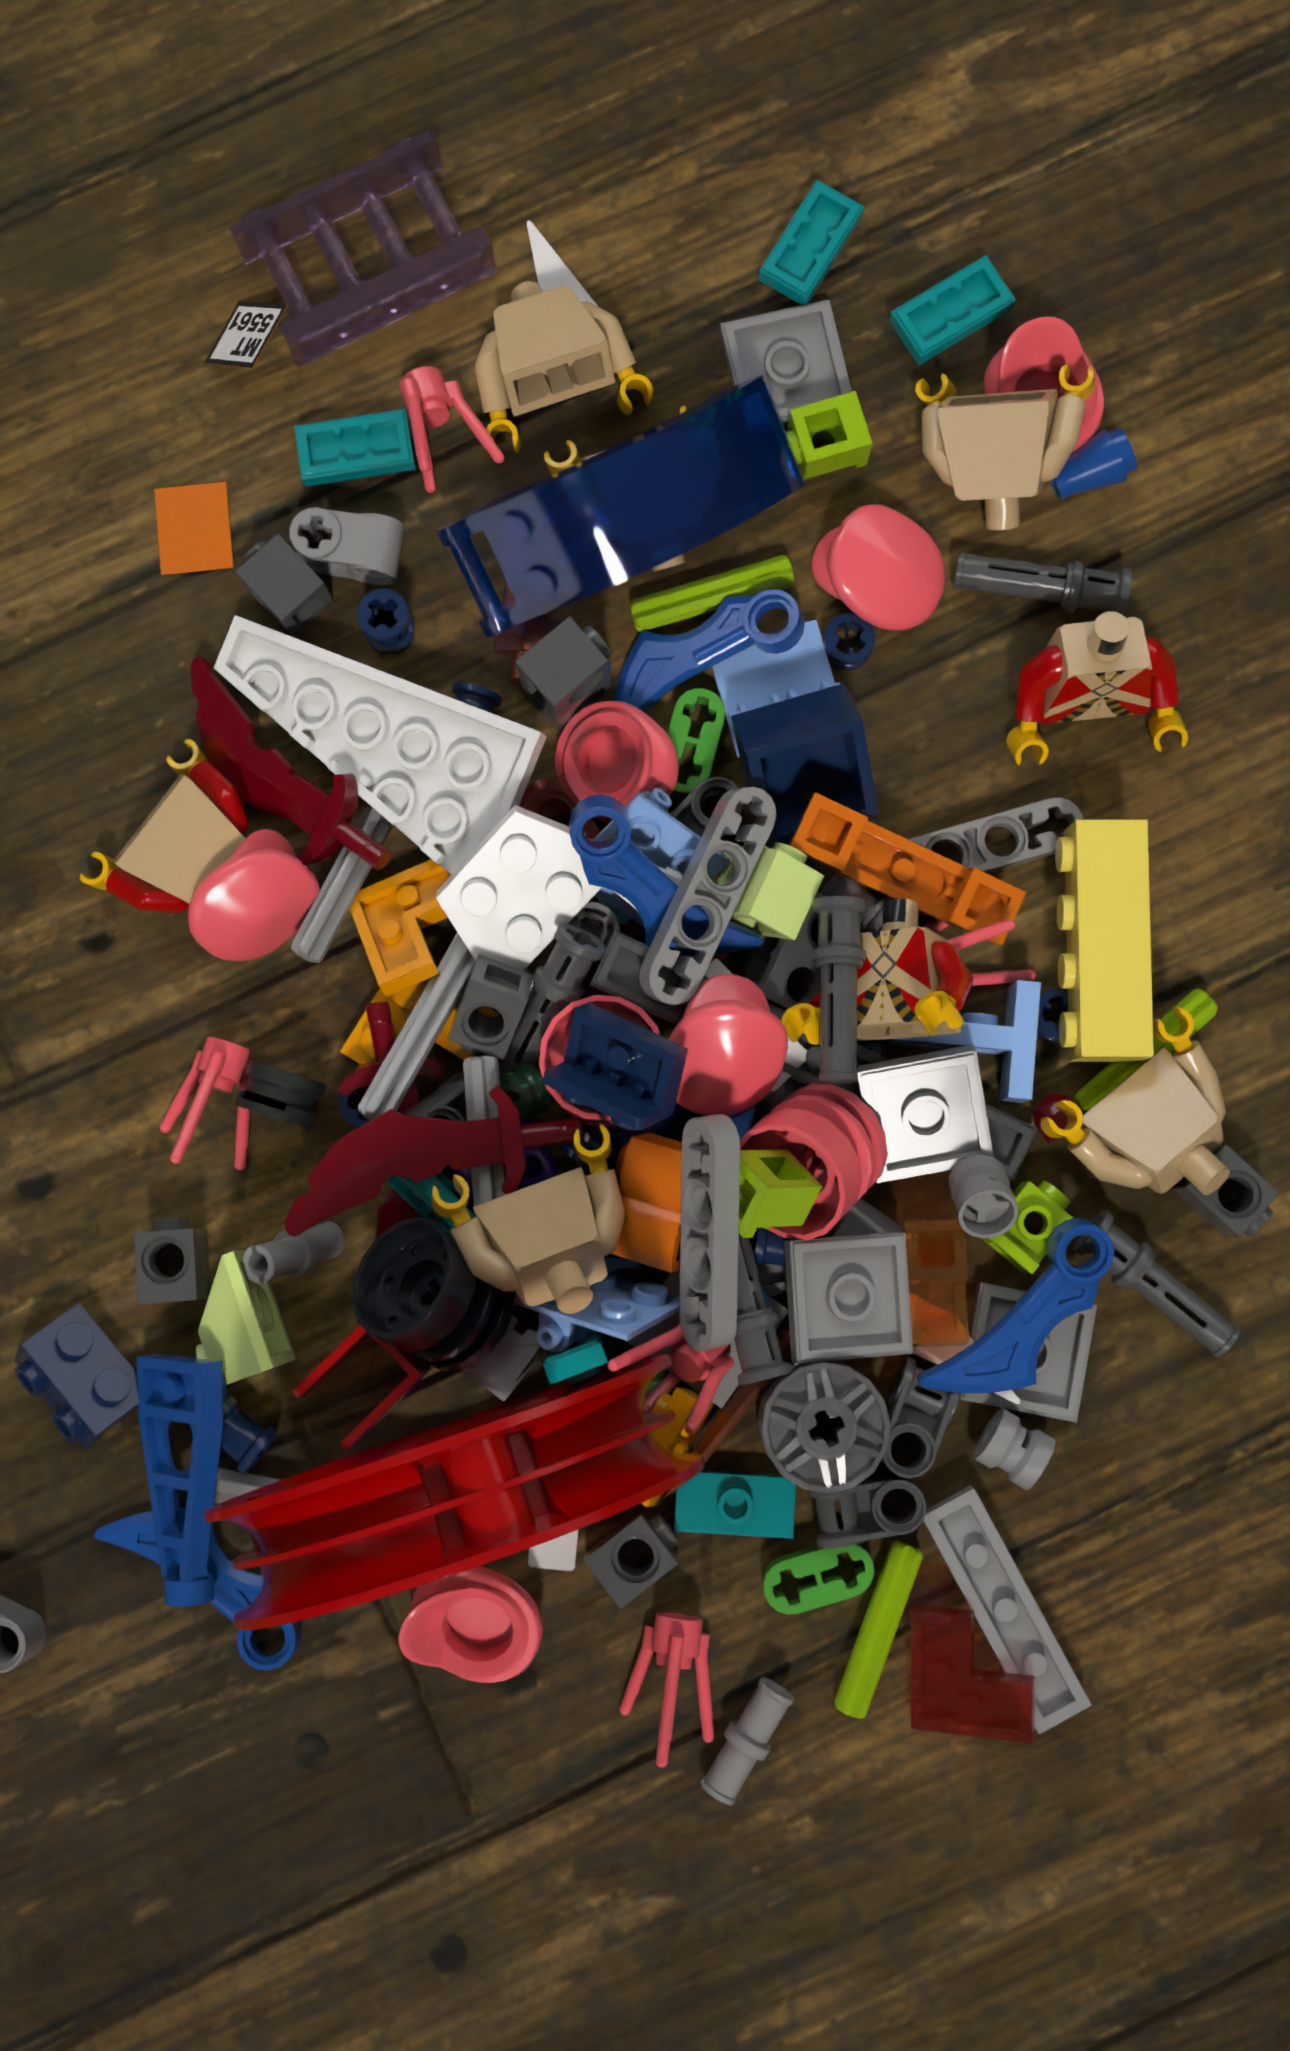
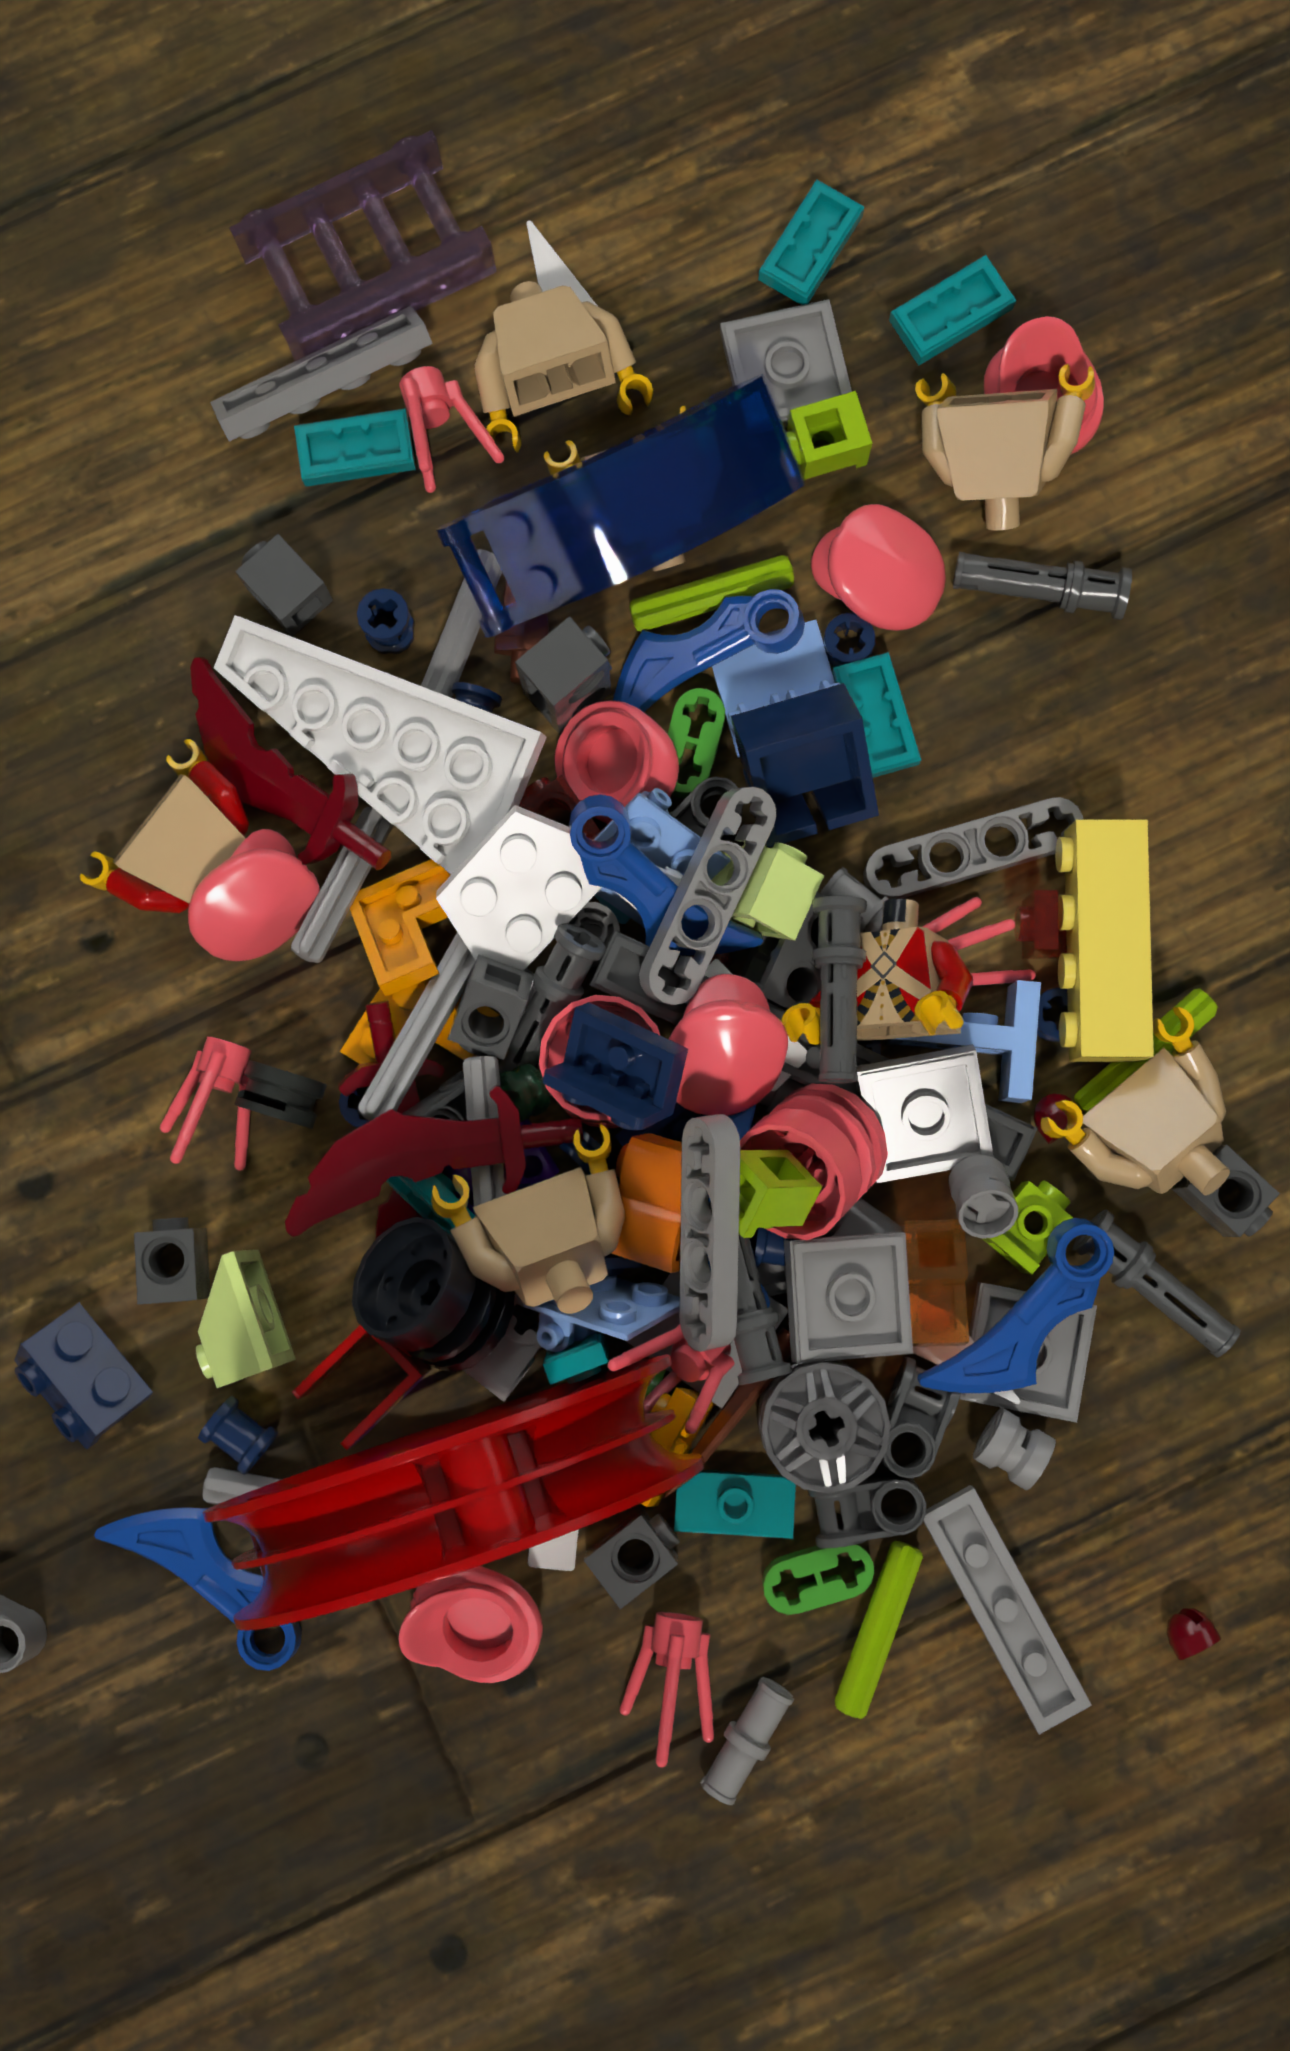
blue plate [137,1354,226,1606] -> none
orange sticker [154,481,234,575] -> none
sticker [205,301,288,368] -> none
light grey pin [242,1221,345,1284] -> none
light grey piece [289,507,404,585] -> none
orange slope [789,792,1027,946] -> none
clear red tile [911,1604,1035,1743] -> none
torso [1006,611,1188,765] -> none
blue cone [1050,428,1137,500] -> none
none -> light grey plate [210,306,433,441]
none -> light grey axle [421,549,504,698]
none -> teal plate [832,652,921,778]
none -> clear red bracket [1014,890,1067,959]
none -> dark red hinge [1166,1608,1221,1660]

